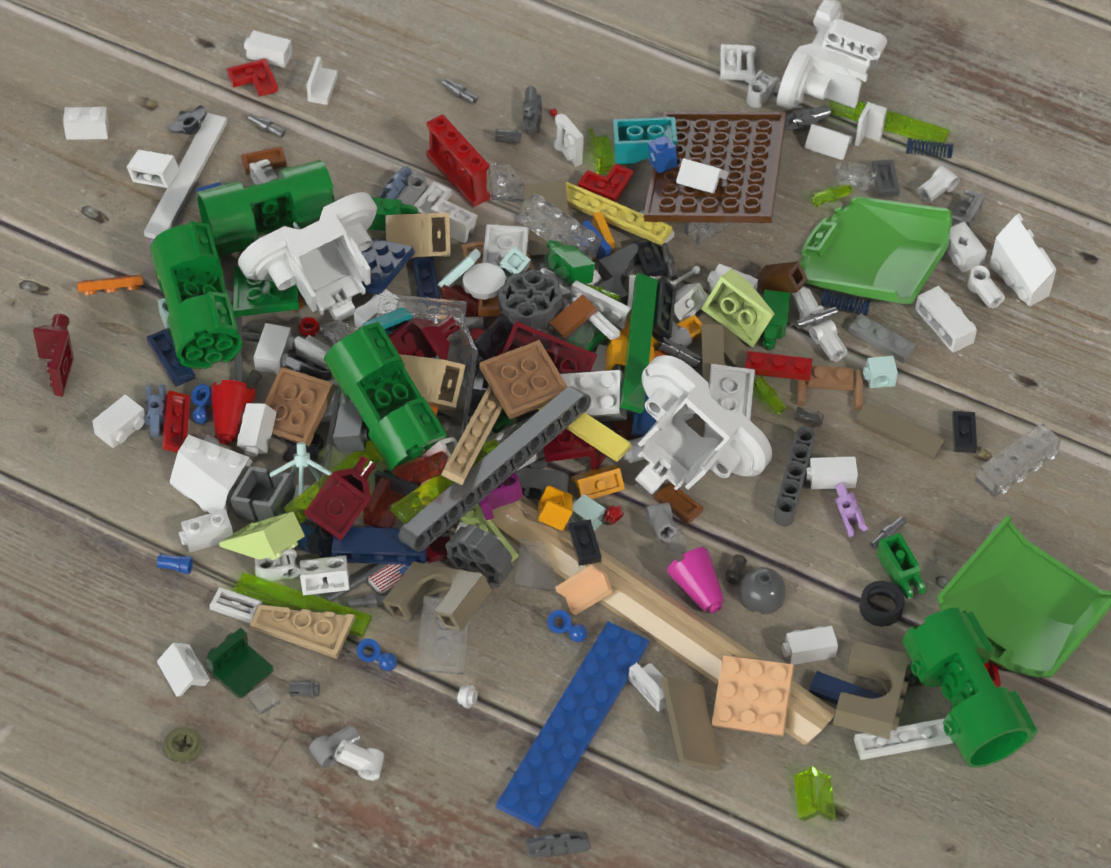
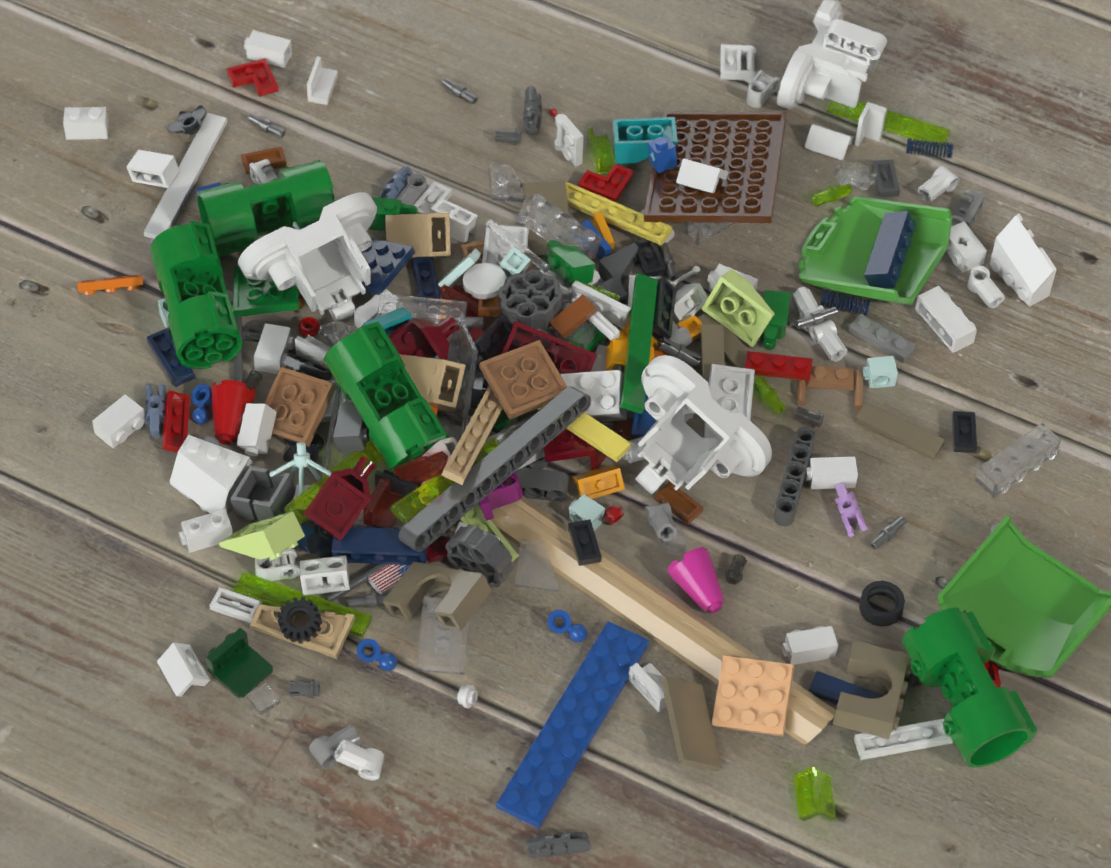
dark red plate [33,314,74,397] -> none
blue pin [157,553,193,575] -> none
olive gear [163,727,202,763] -> none
red fence [426,114,490,208] -> none
light orange panel [538,485,573,531] -> none
light nougat panel [555,565,613,615] -> none
dark grey cylinder [739,567,786,614] -> none
reddish brown brick [756,261,808,293] -> none
dark grey hinge [785,106,831,131] -> none
green hinge [877,533,926,599] -> none
none -> black tyre [278,597,322,643]
none -> clear bar [486,219,550,273]
none -> brick [864,211,916,289]

